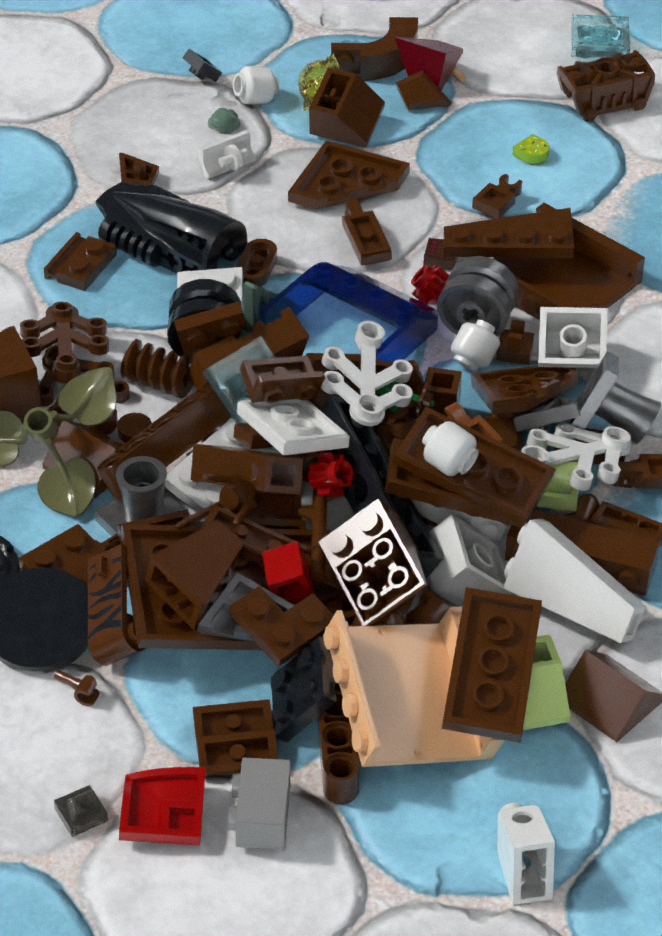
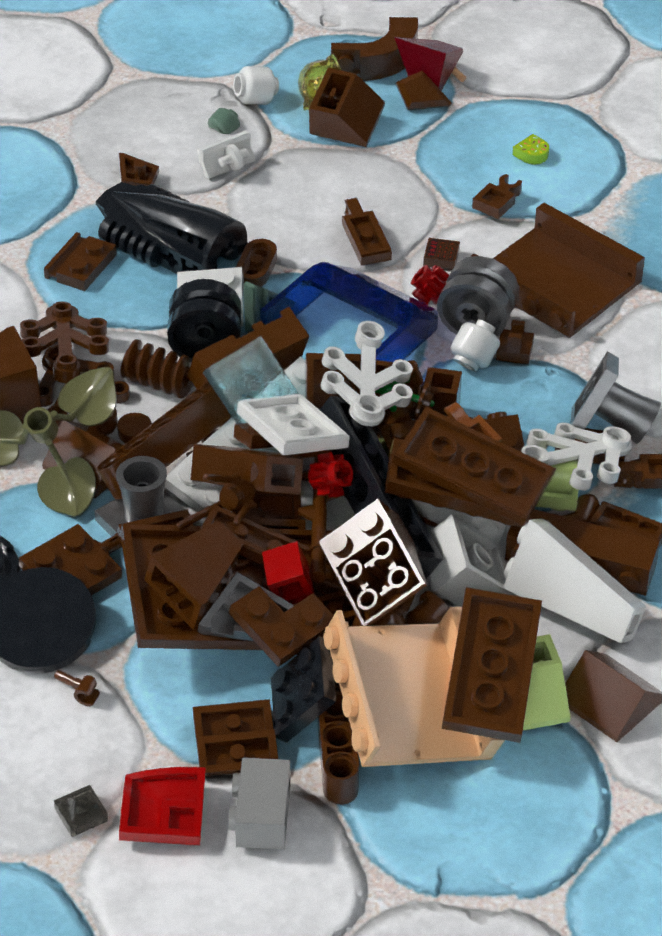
reddish brown door [88,544,145,666] -> none
reddish brown plate [174,301,247,364] -> none
black plate [182,49,222,82] -> none
reddish brown bracket [240,355,326,403] -> none
reddish brown plate [288,141,410,209] -> none
white head [422,421,479,476] -> none
reddish brown wing [443,208,575,258] -> none
reddish brown plate [471,366,578,417] -> none
white torso [497,803,555,905] -> none
flat silver wing [513,395,581,432] -> none
white slope [538,307,608,368] -> none
reddish brown piece [557,50,655,121] -> none
clear light blue plate [571,14,630,59] -> none

